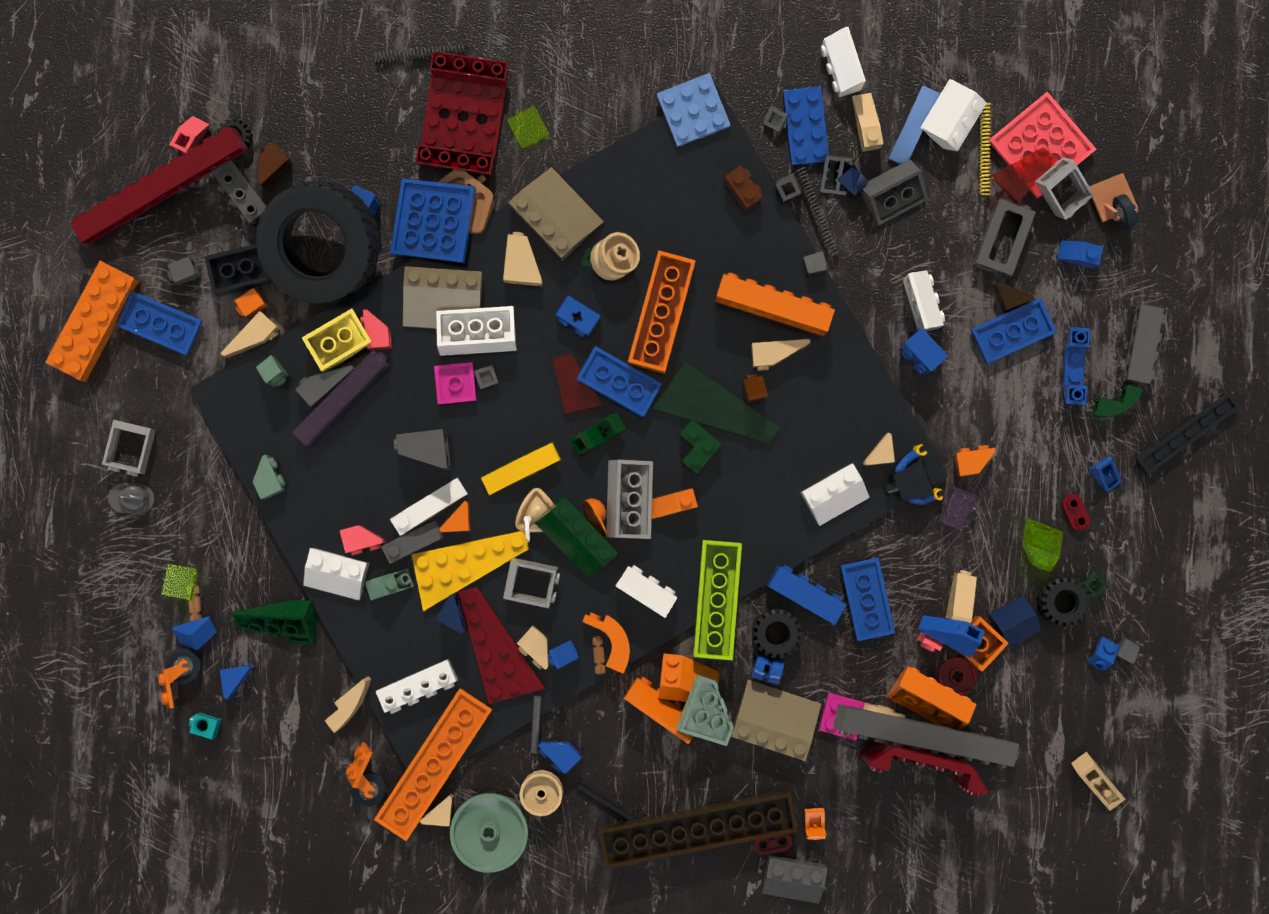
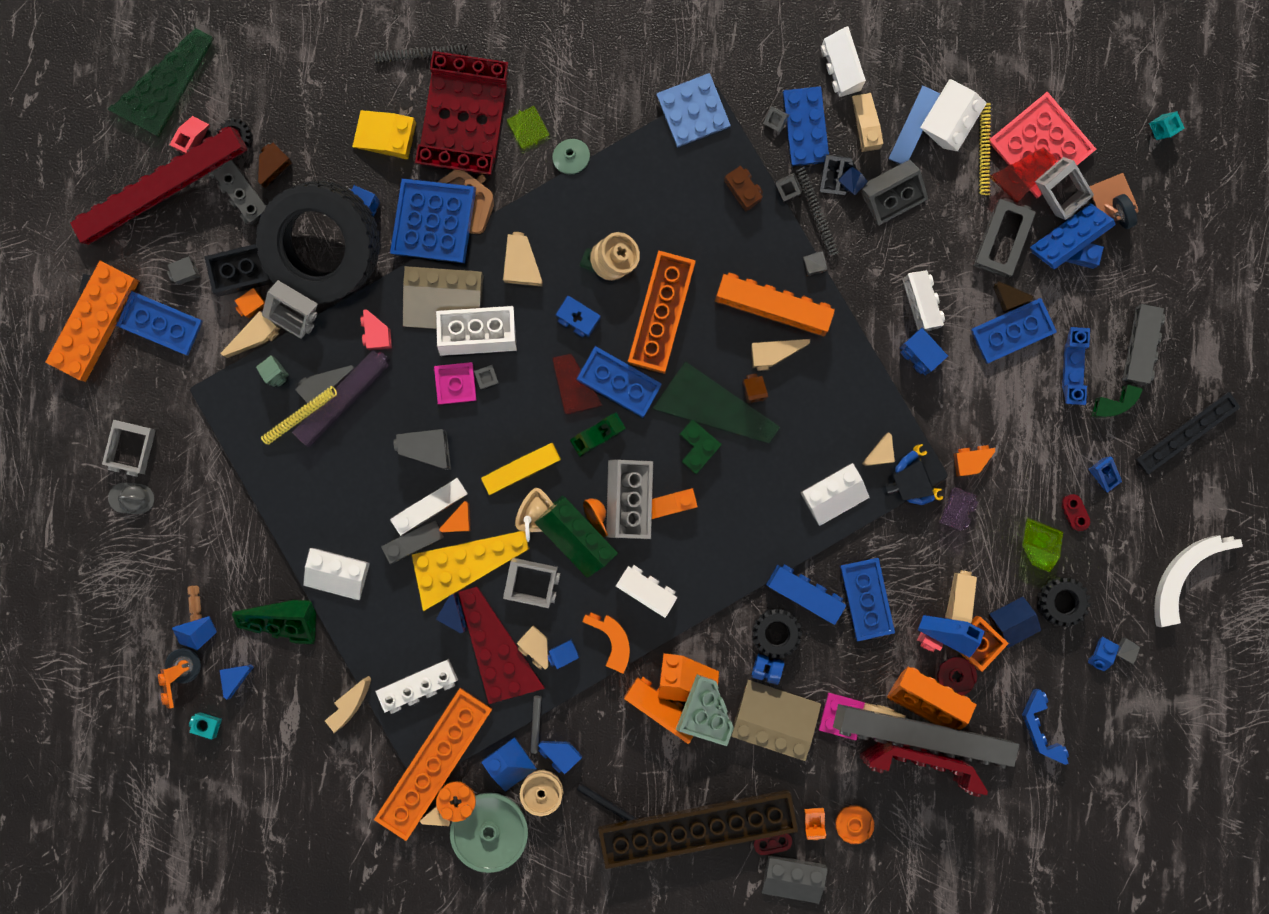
clear neon green piece [161,563,198,601] -> none
sand green slope [253,455,286,500] -> none
light yellow slope [302,309,372,373] -> none
coral slope [340,525,386,556] -> none
plate [346,742,386,807] -> none
sand green slope [365,569,414,600] -> none
dark tan slope [509,167,604,261] -> none
medium nougat axle [592,636,605,674] -> none
lime brick [693,540,742,660] -> none
tan slope [1071,752,1125,811] -> none
clear green piece [1082,572,1109,598] -> none
none -> clear green wing [108,28,214,137]
none -> light yellow piece [261,386,337,444]
none -> light grey window [262,280,318,339]
none -> yellow slope [352,110,416,159]
none -> orange plate [436,781,476,822]
none -> blue slope [481,737,537,791]
none -> sand green dish [552,139,590,174]
none -> orange tile [835,805,874,844]
none -> blue slope [1022,689,1069,765]
none -> blue plate [1030,203,1116,269]
none -> teal brick [1149,111,1185,140]
none -> white arch [1154,535,1243,627]

